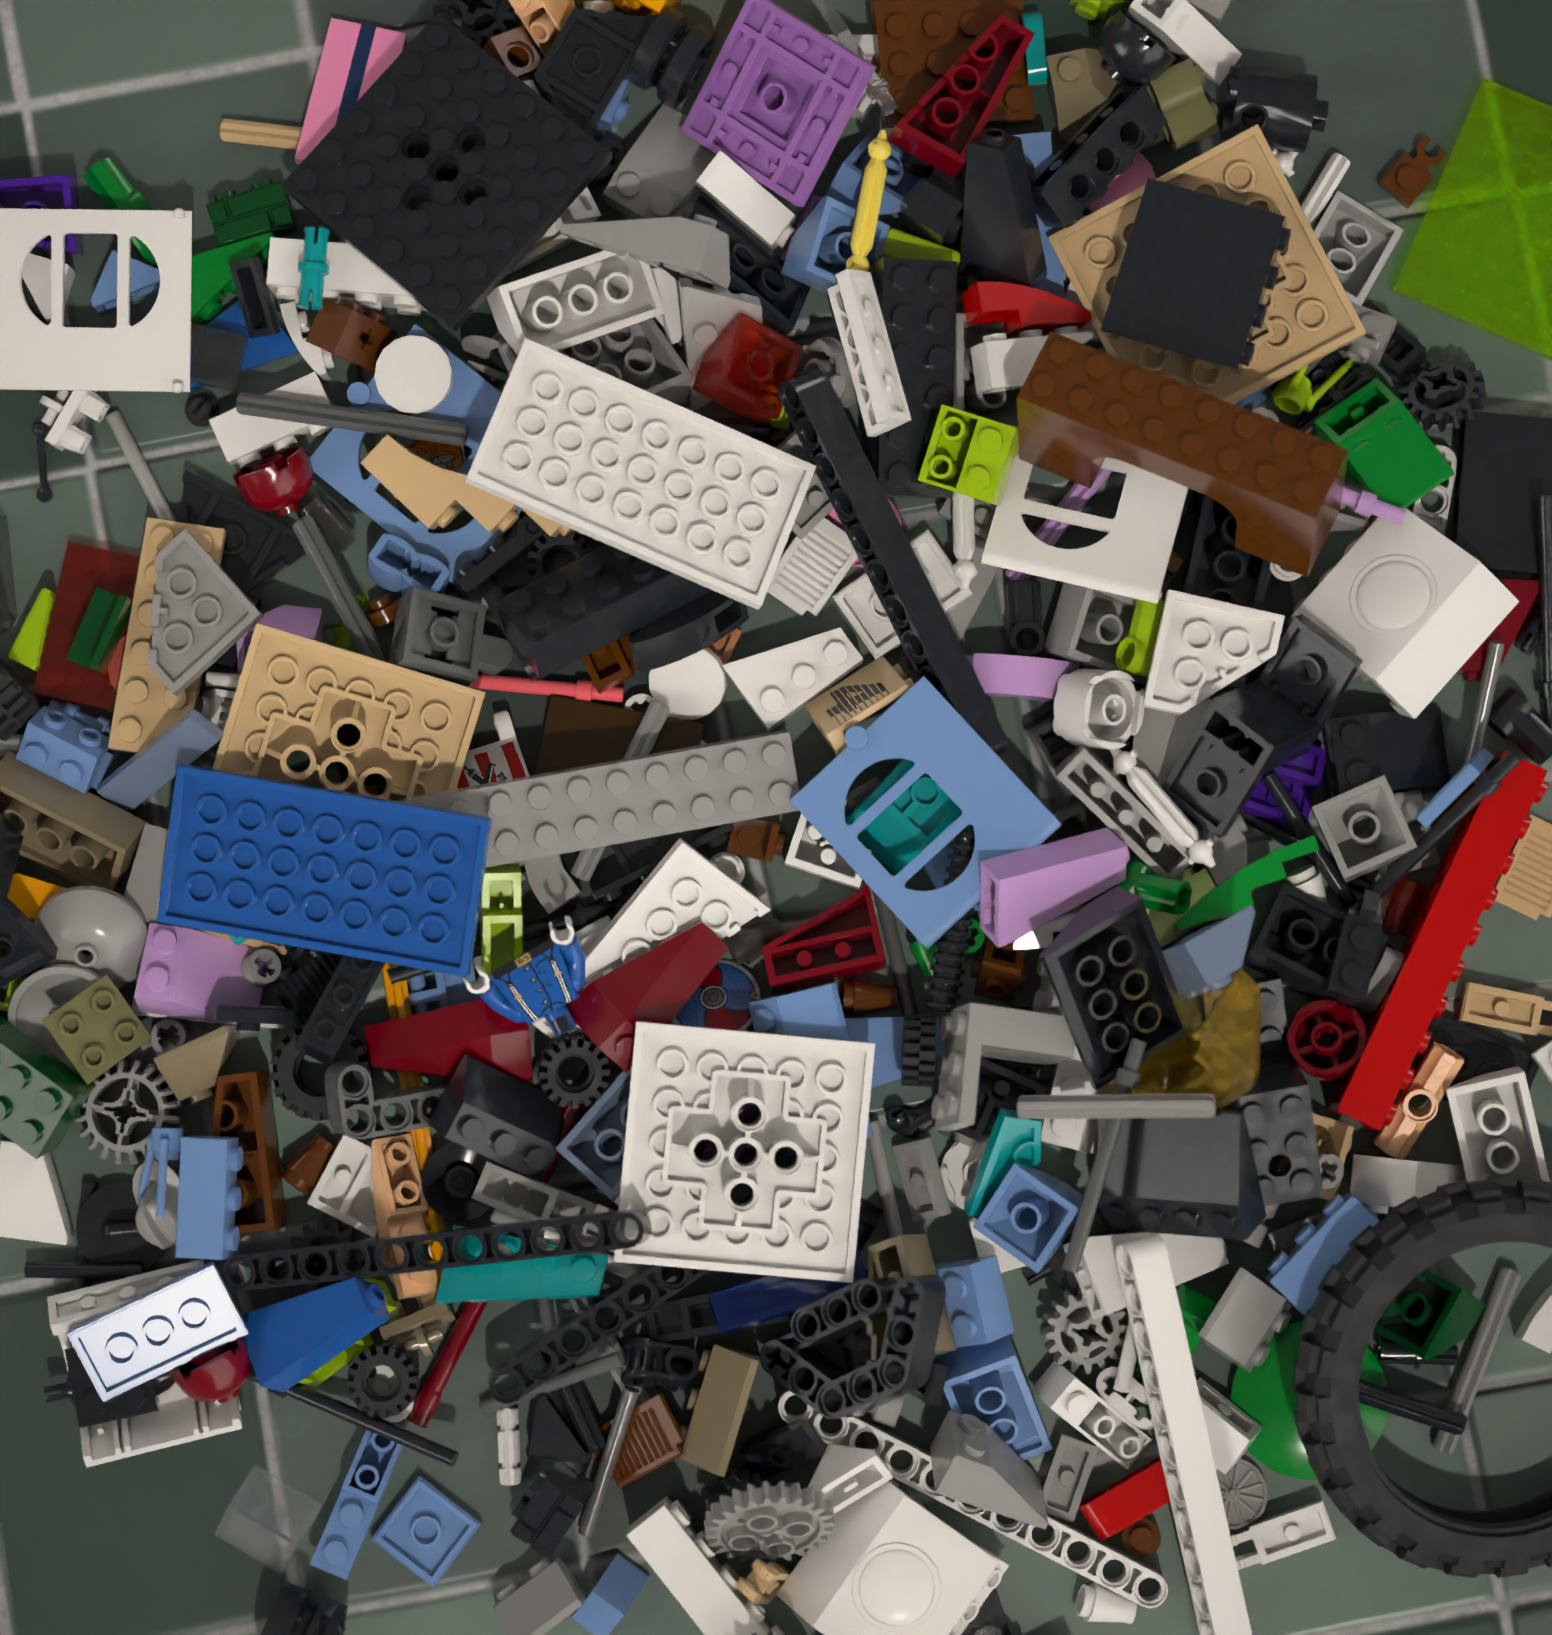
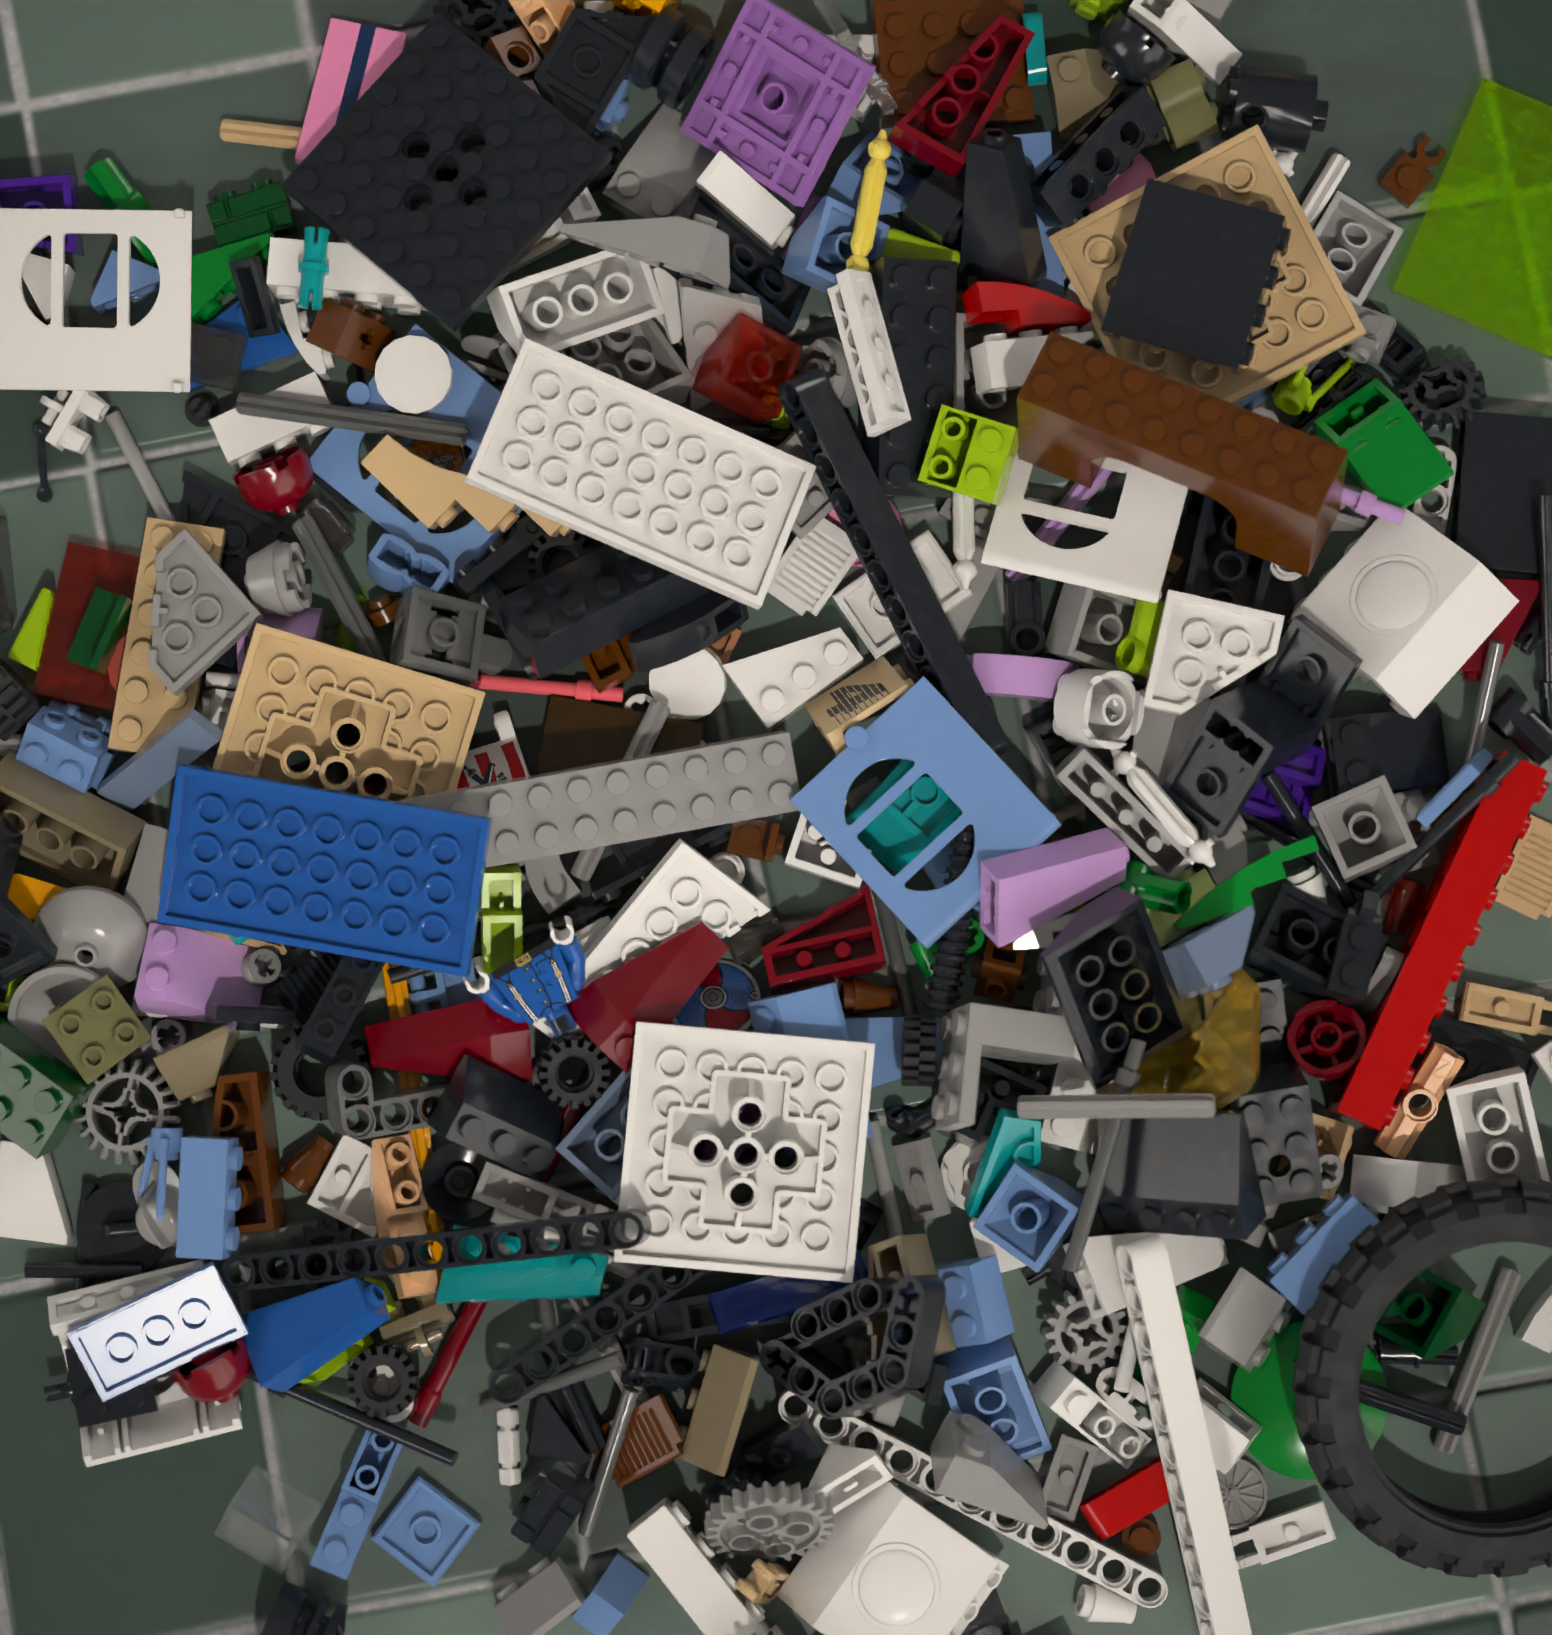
none -> light grey cone [244,540,312,617]

